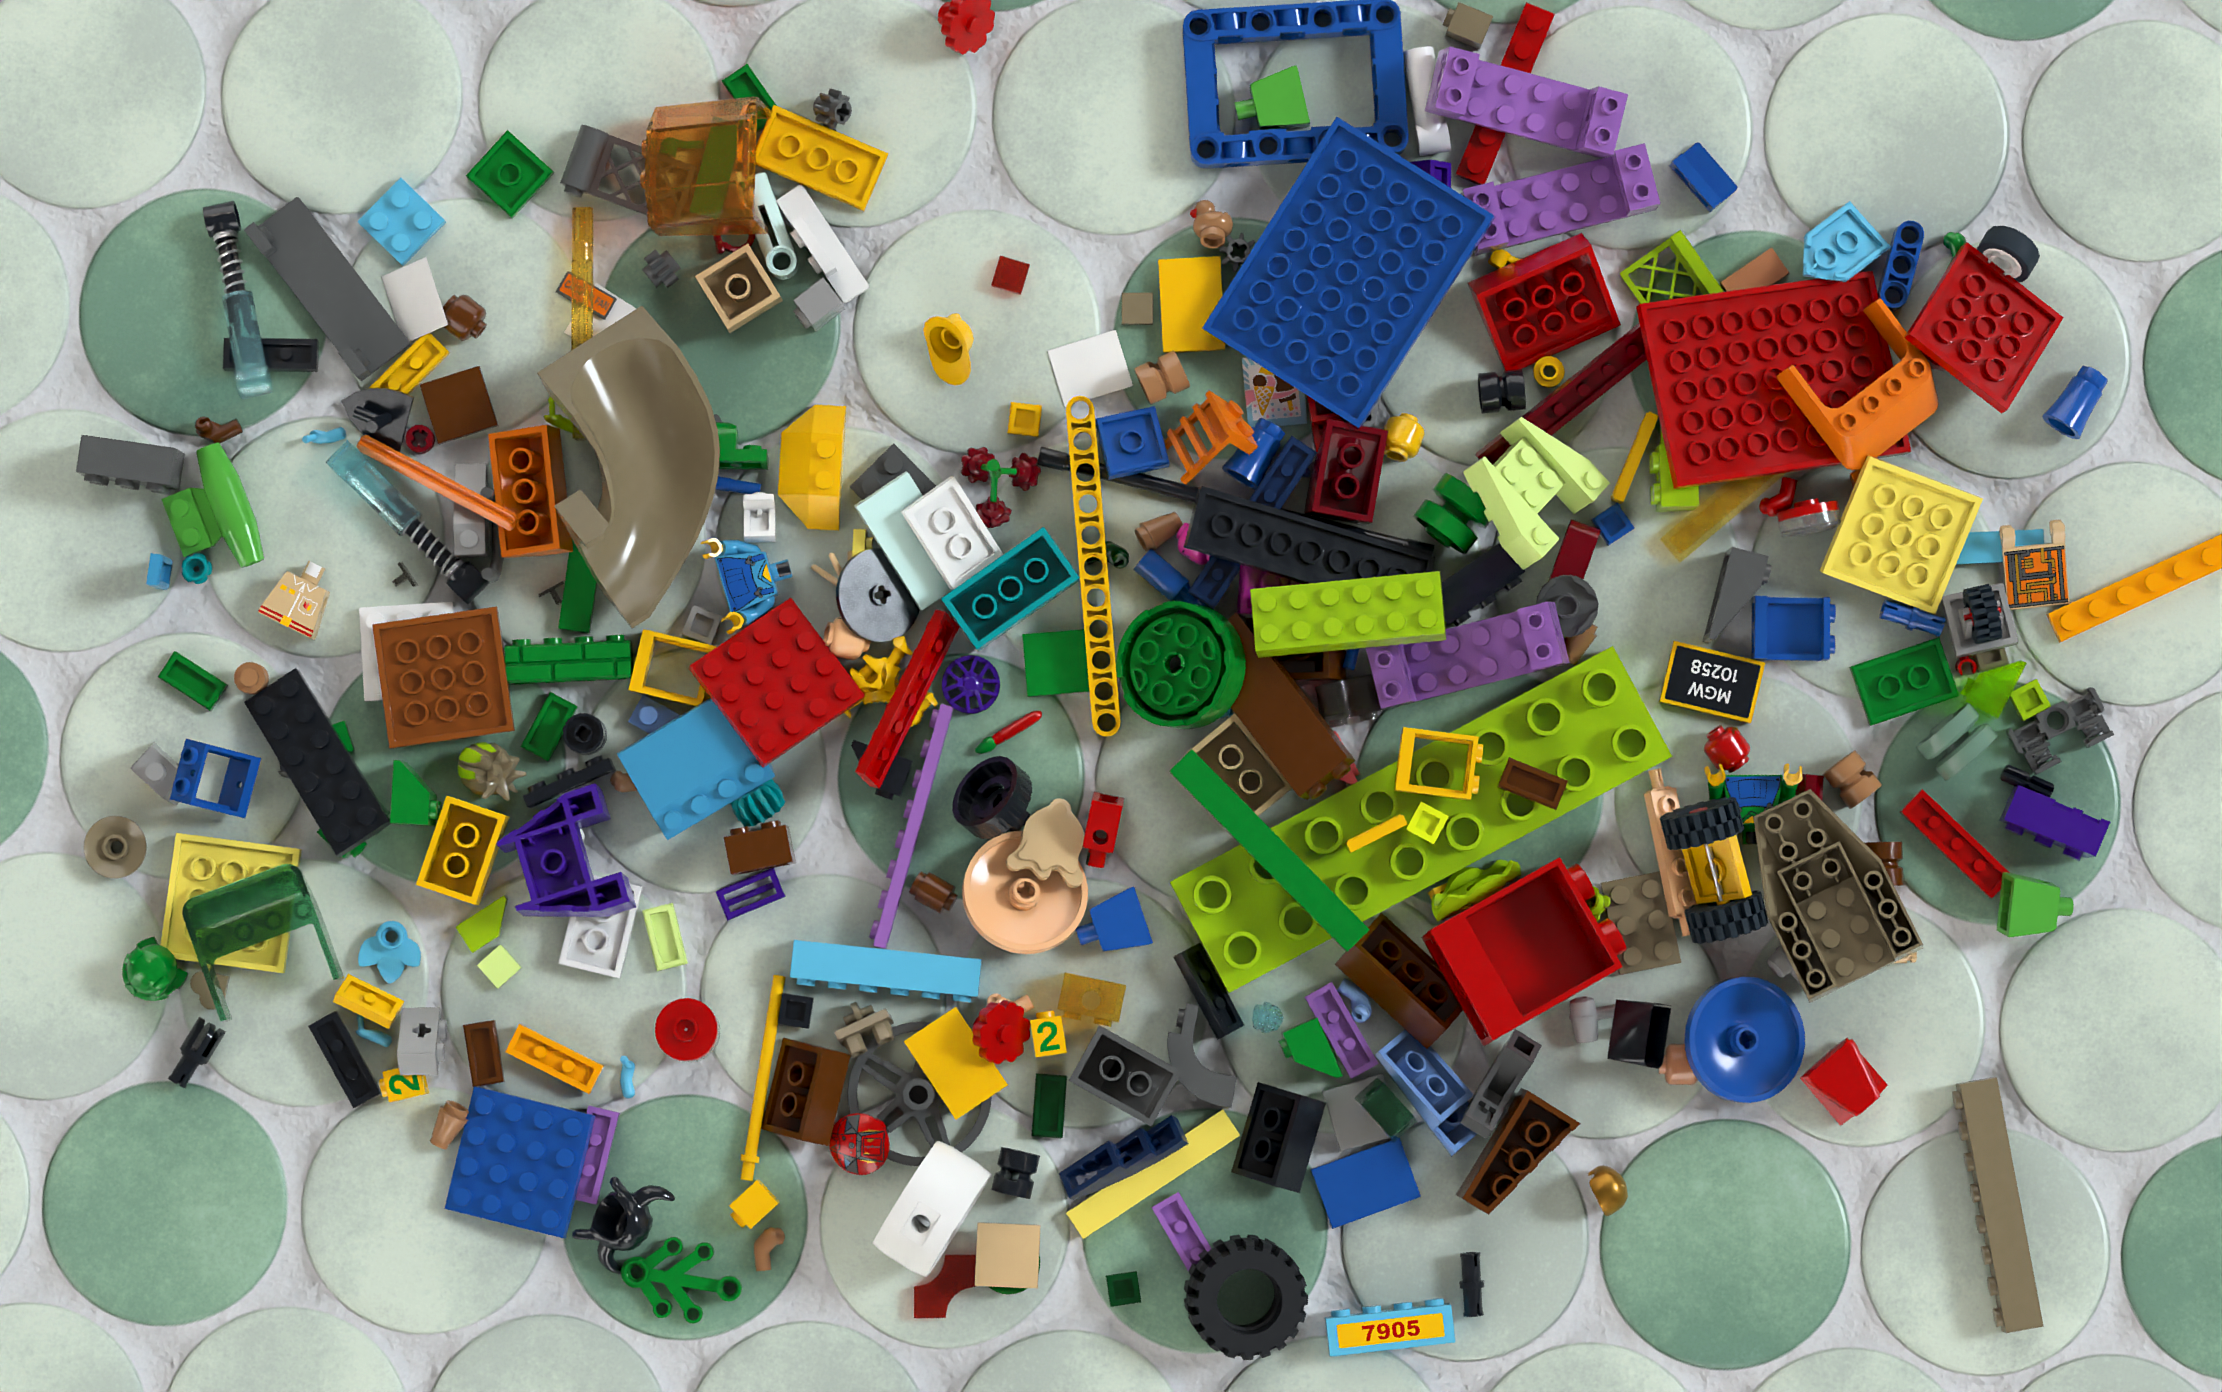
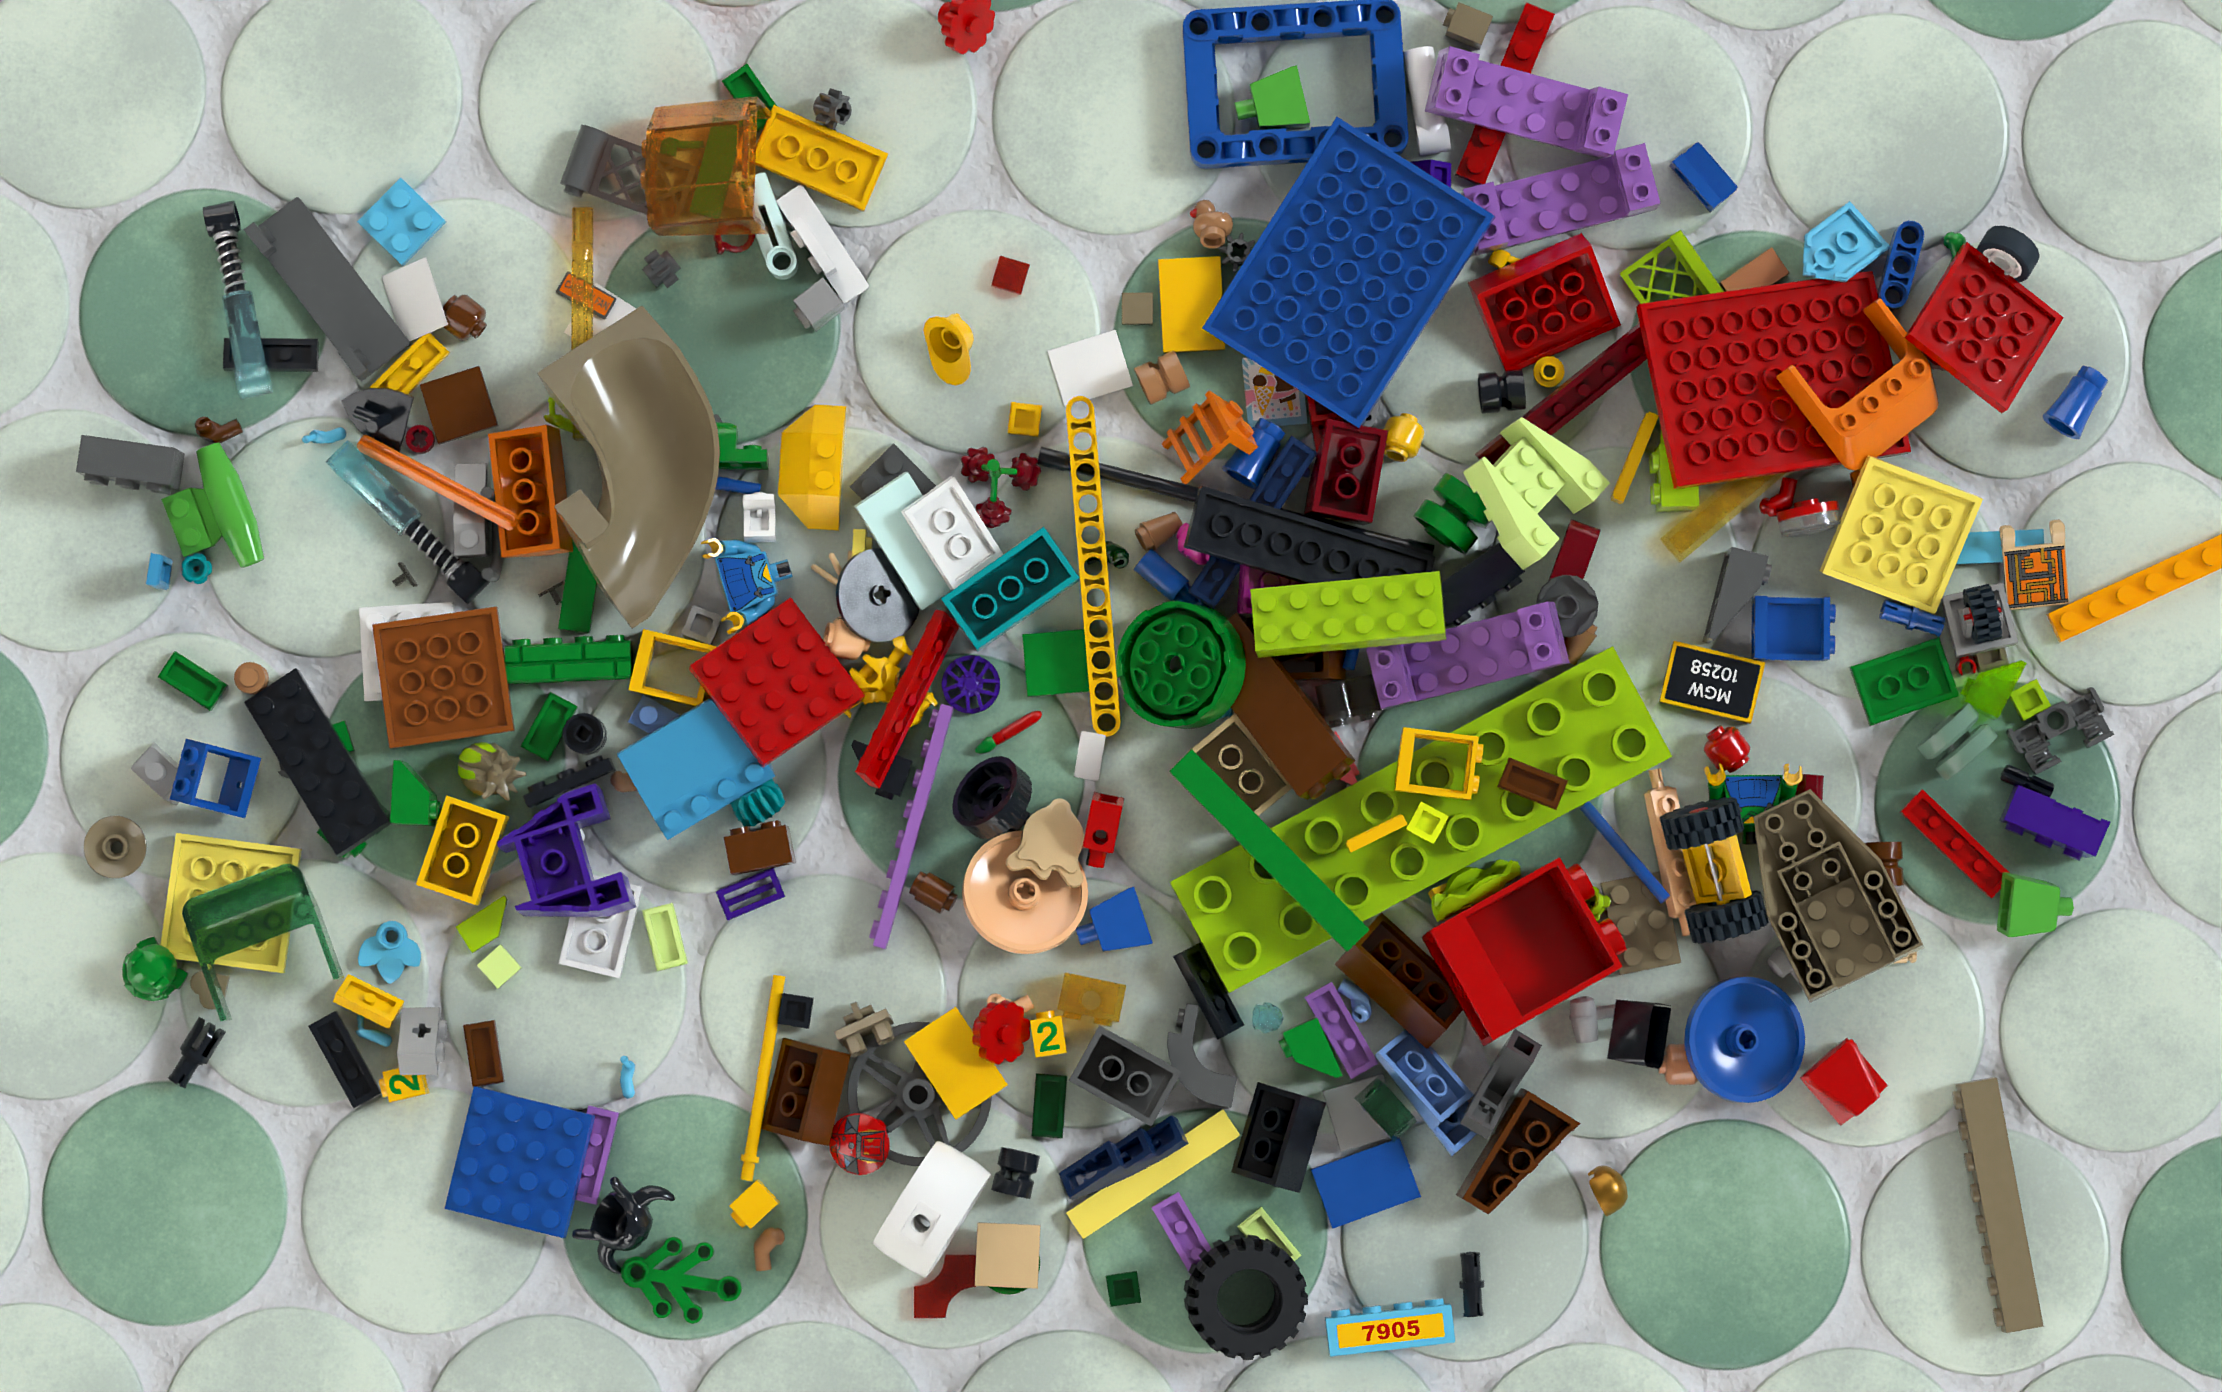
tan torso [258,561,330,640] -> none
medium nougat cone [430,1100,469,1149] -> none
green tile [466,130,554,219] -> none
light orange plate [505,1024,604,1094] -> none
red piece [655,998,720,1063] -> none
tan brick [695,244,783,333] -> none
medium azure brick [790,940,982,1002] -> none
blue tile [1095,406,1170,480] -> none
blue tile [1591,502,1635,546] -> none
medium nougat wheel [1823,750,1882,809] -> none
none -> white sticker [1074,731,1106,781]
none -> yellowish green tile [1237,1207,1301,1261]
none -> blue bar [1580,801,1670,903]

